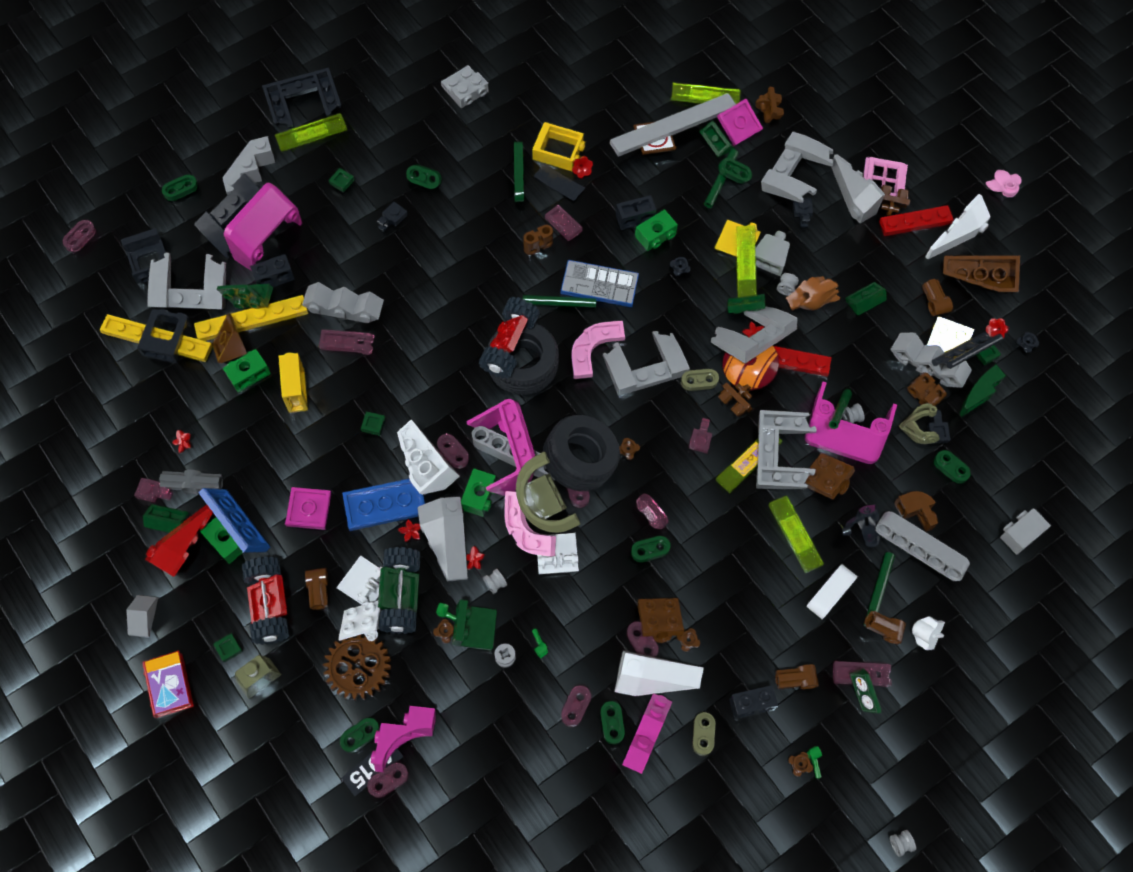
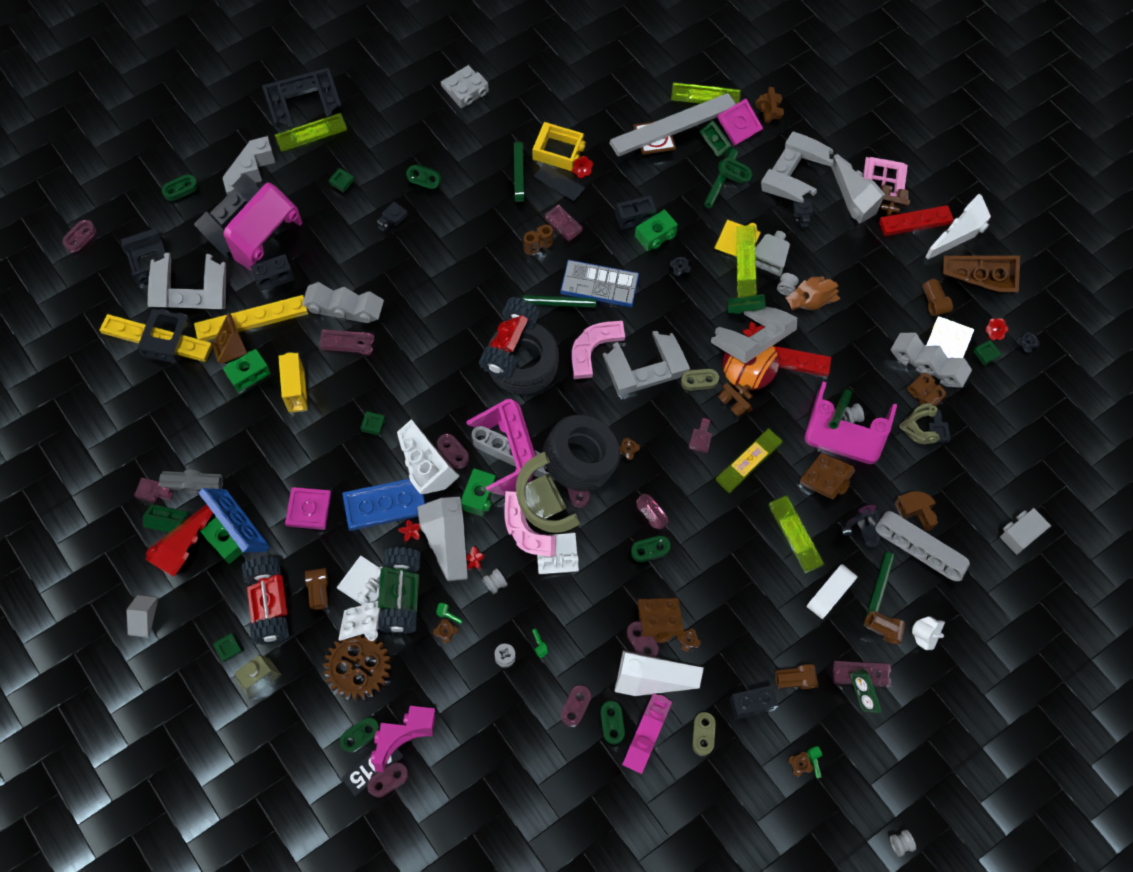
piece [142,651,194,718] -> none
red plant [172,430,191,453] -> none
dark green bracket [217,284,273,309] -> none
dark green bracket [452,600,497,650] -> none
light grey wedge [756,410,816,489] -> none
dark green slope [845,282,887,315] -> none
black bar [932,332,1003,369] -> none
dark green plate [934,450,971,484] -> none
dark green slope [959,364,1006,417] -> none
bright pink plate [986,170,1022,197] -> none

